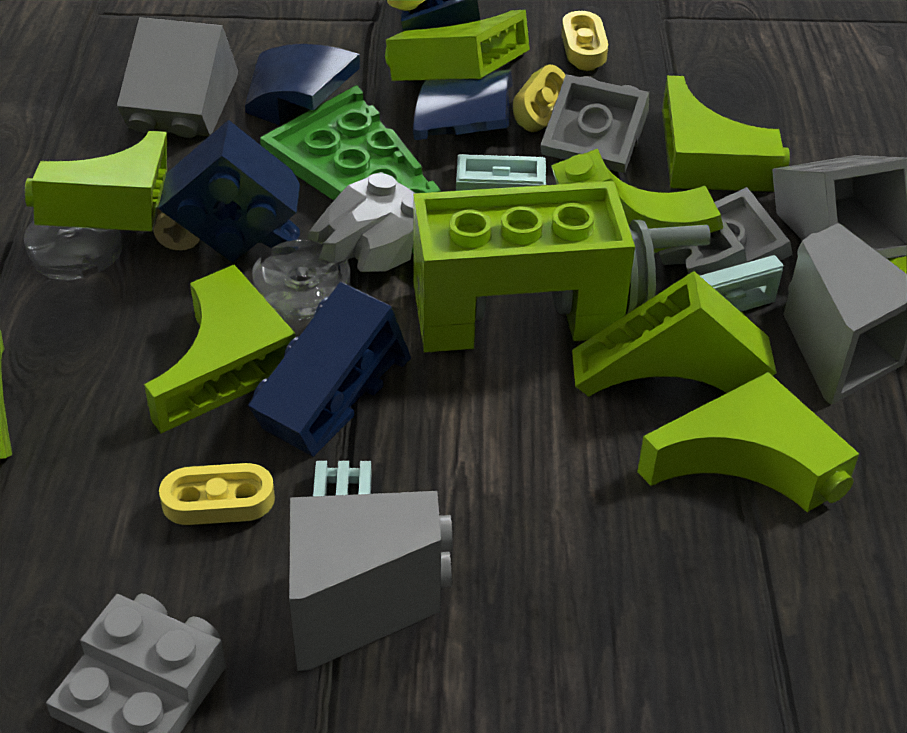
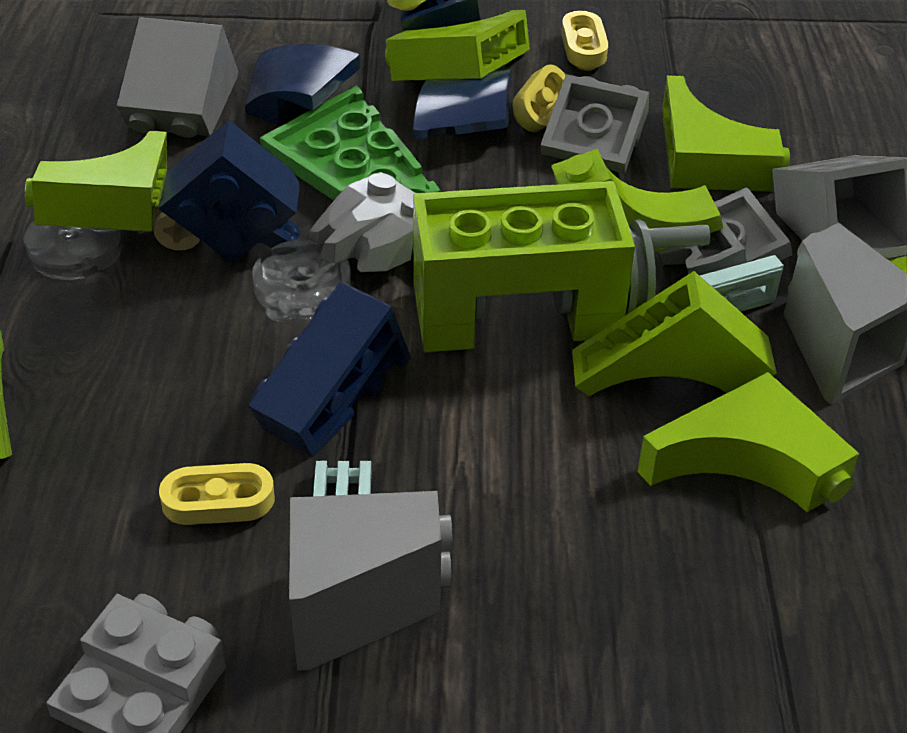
lime arch [144,265,296,433] -> none
light aqua tile [456,154,546,191] -> none

